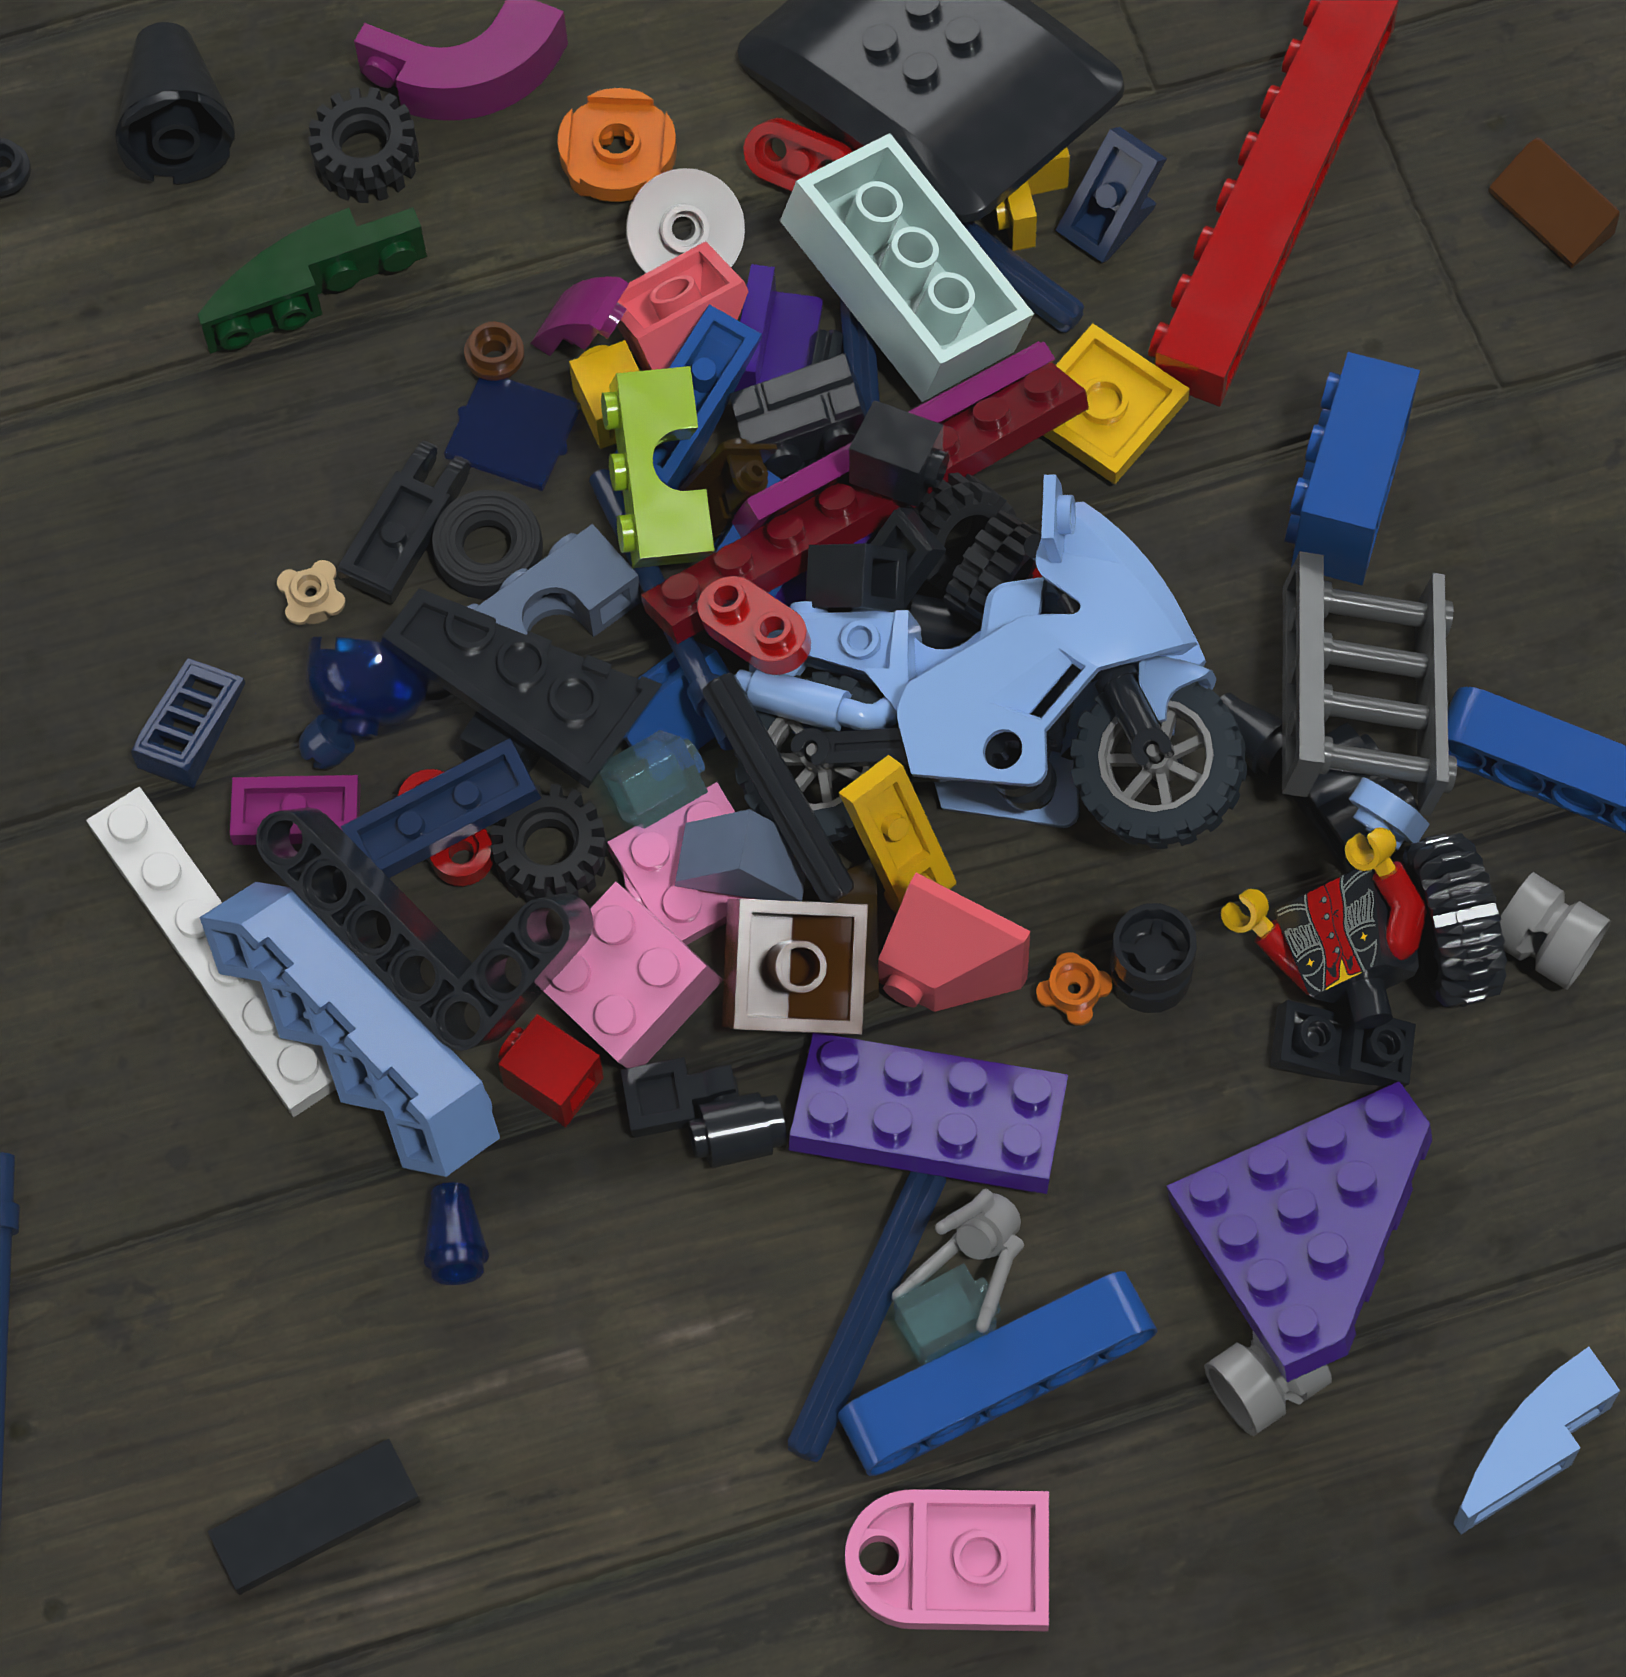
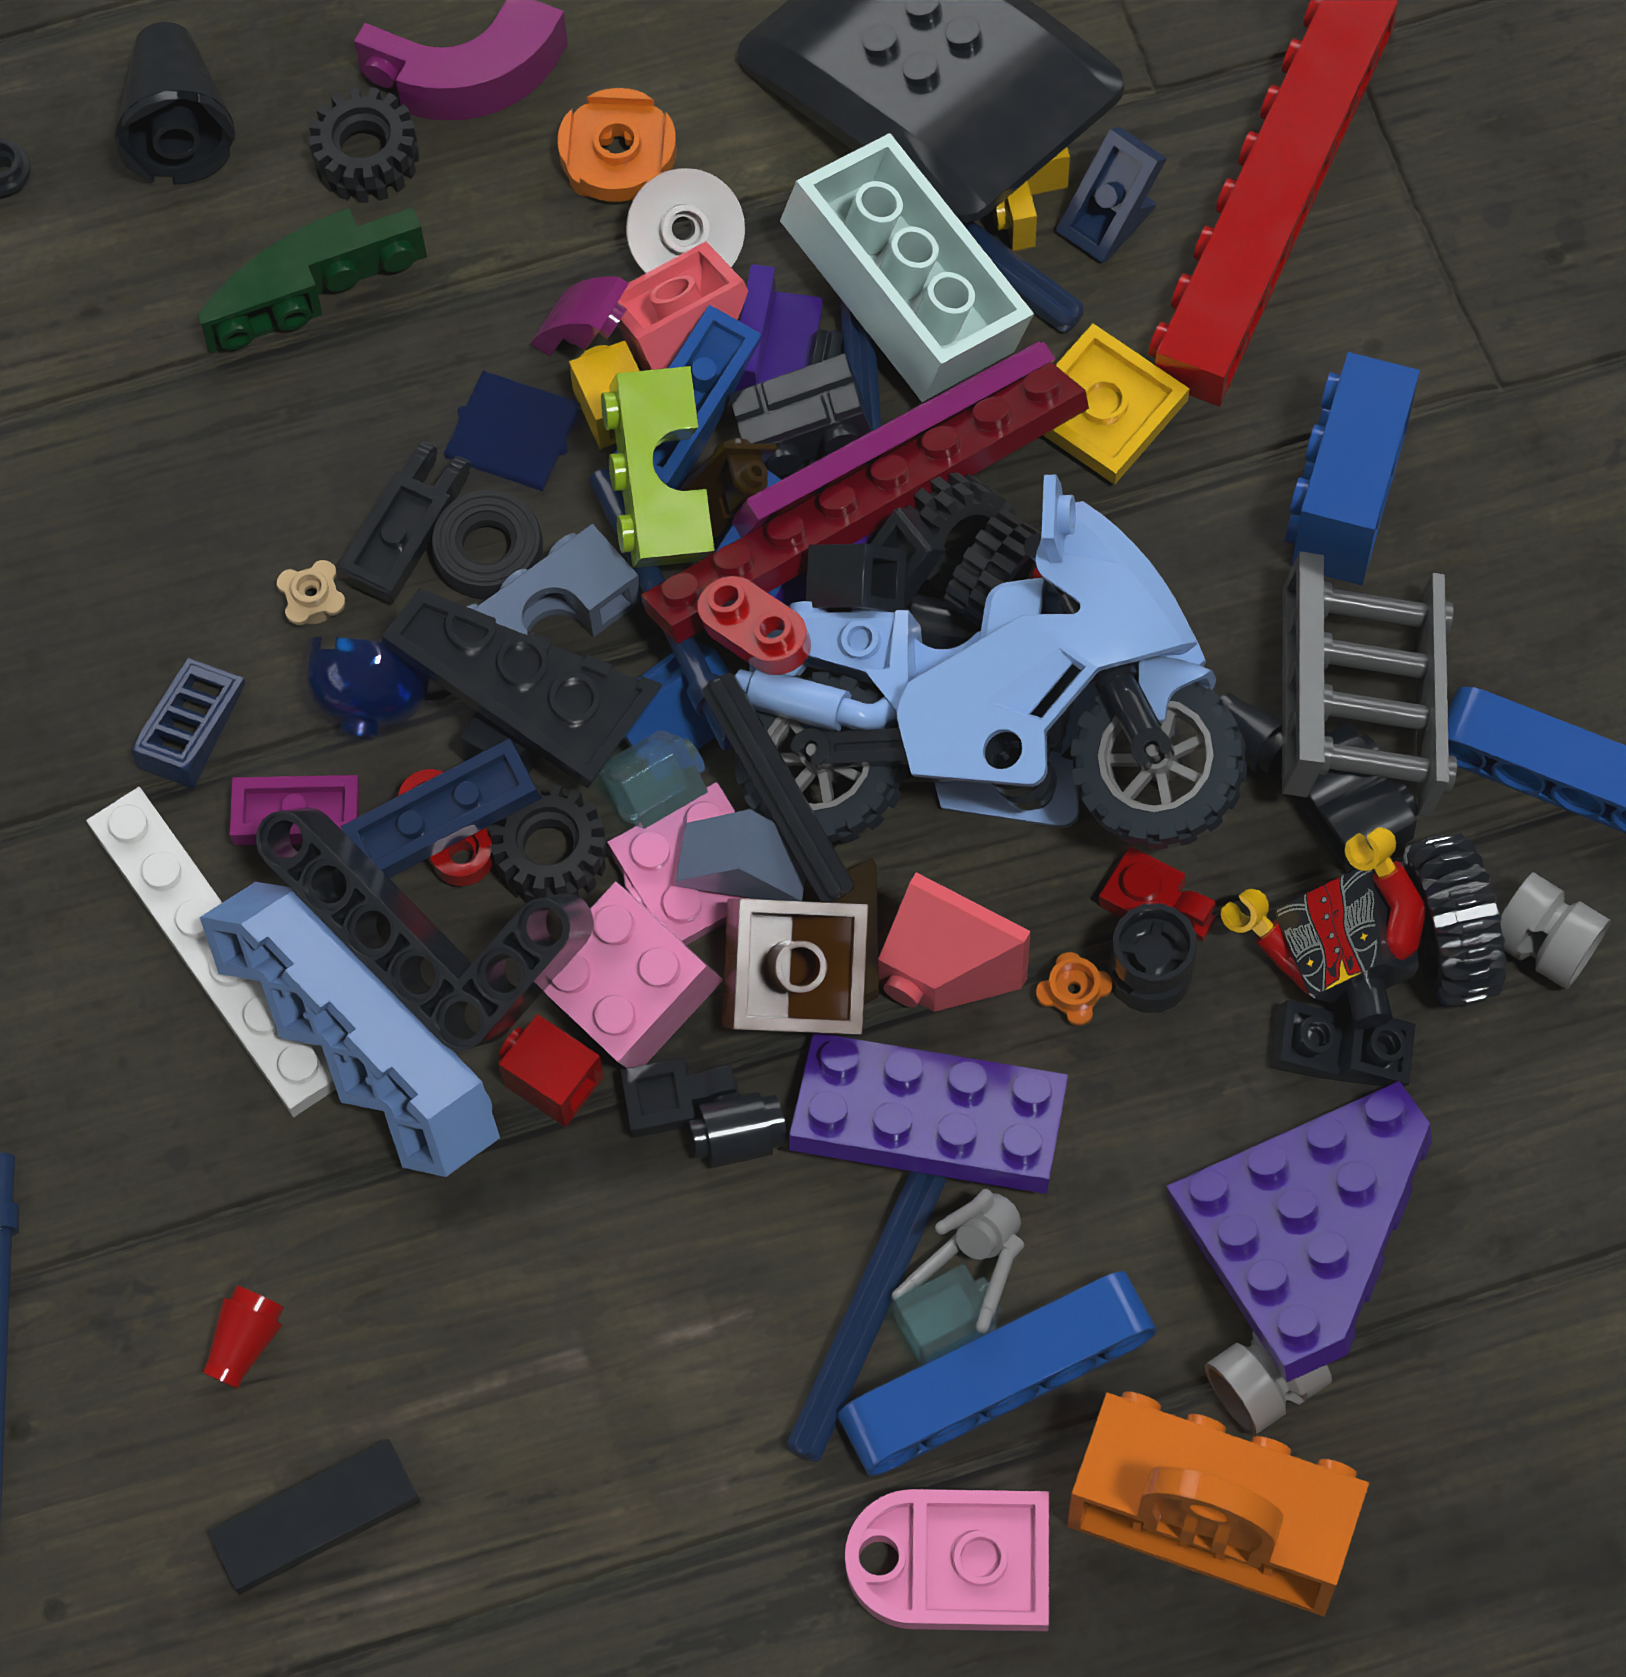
dark blue hinge [299,714,355,769] -> none
clear blue cone [424,1182,489,1285] -> none
reddish brown plate [464,322,525,381] -> none
red plate [743,118,853,191] -> none
yellow plate [838,755,957,914] -> none
black brick [849,400,950,508] -> none
light blue plate [1349,777,1430,850] -> none
light blue slope [1453,1347,1620,1534] -> none
reddish brown slope [1488,137,1620,268] -> none
none -> red cone [202,1285,284,1389]
none -> orange brick [1067,1392,1369,1617]
none -> red plate [1099,846,1216,942]

